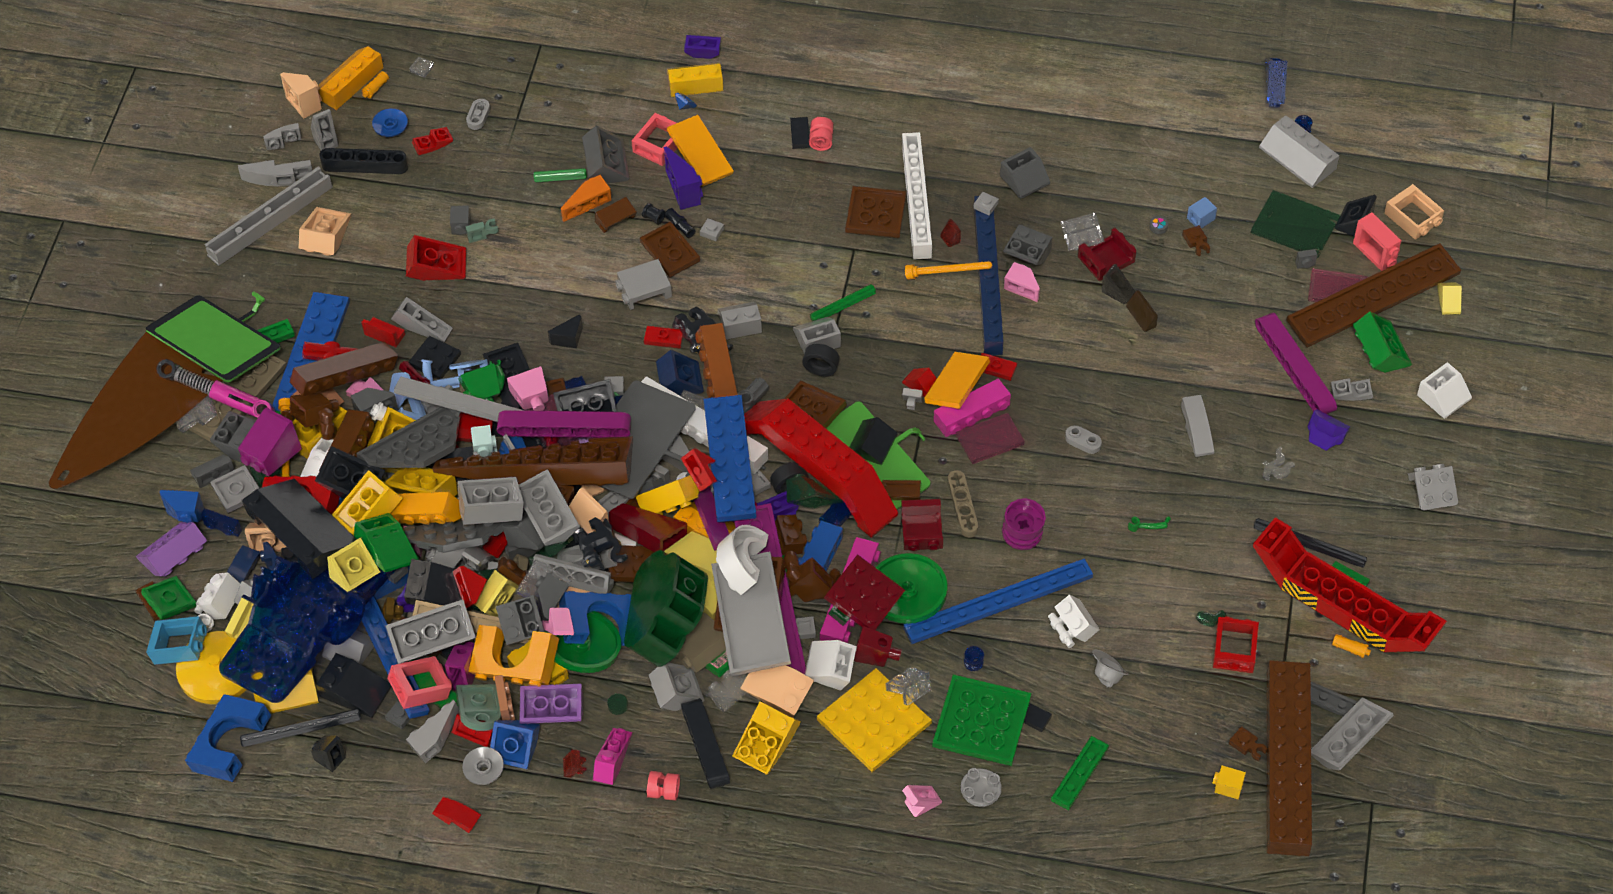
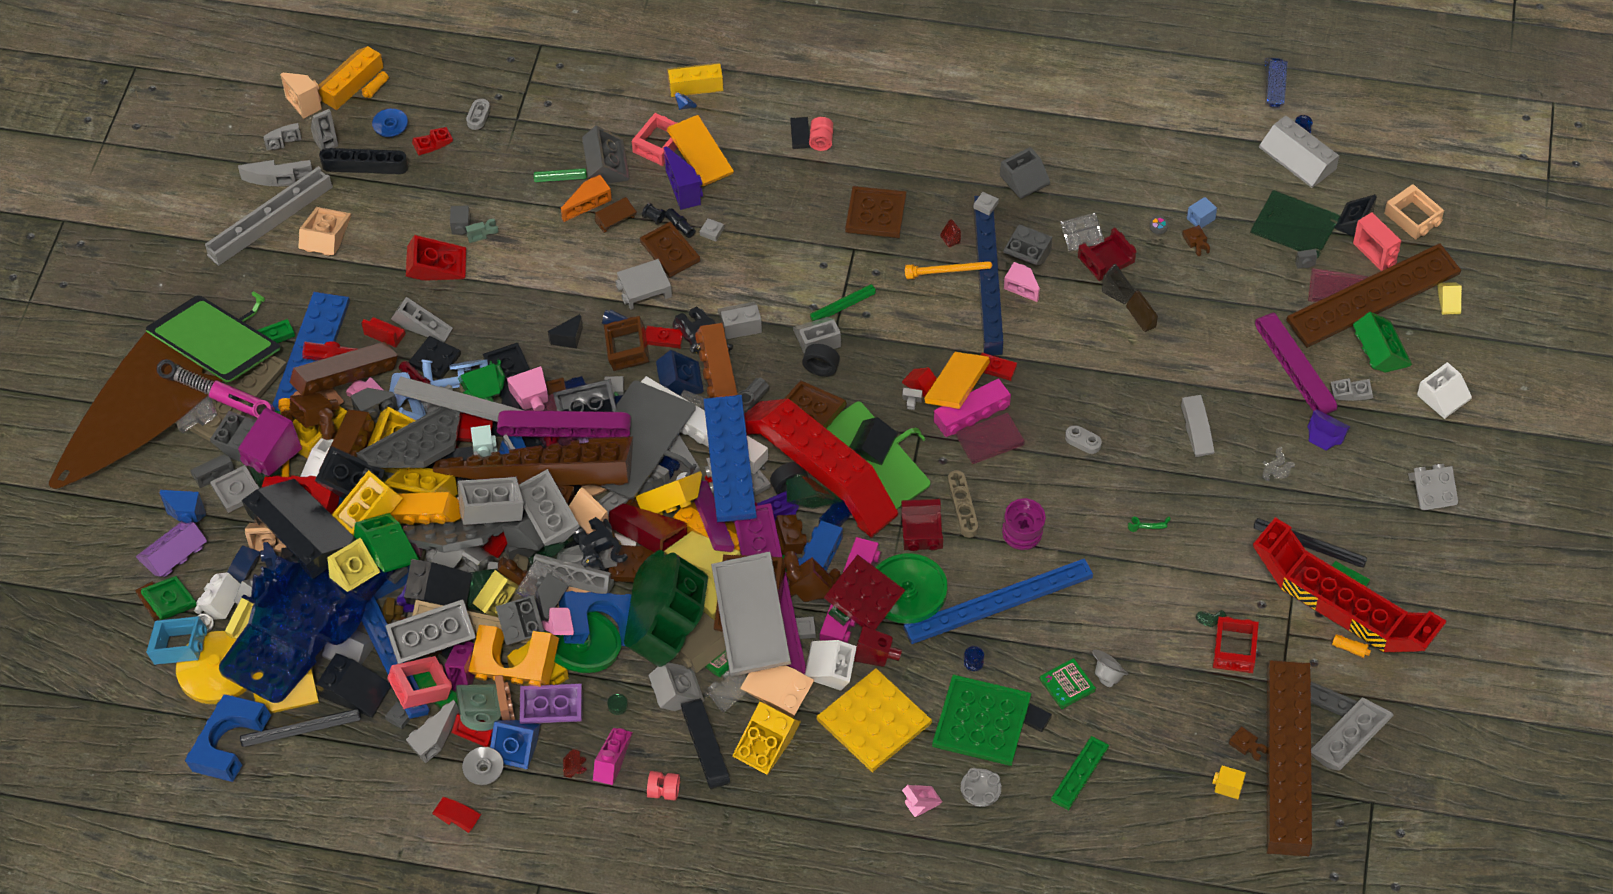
clear blue plate [201,508,242,537] -> none
black slope [311,735,346,772] -> none
white plate [370,402,387,421] -> none
clear tile [409,56,434,78] -> none
red slope [453,566,487,609] -> none
red slope [681,448,717,492] -> none
dark purple slope [684,35,721,59] -> none
white brick [716,525,768,595] -> none
reddish brown tile [882,480,922,501] -> none
clear bracket [886,667,931,705] -> none
white brick [902,132,932,259] -> none
white brick [1048,595,1100,648] -> none
none -> dark blue cone [602,309,628,325]
none -> reddish brown window [604,316,650,371]
none -> clear blue wheel [659,455,680,479]
none -> green tile [1039,658,1096,710]

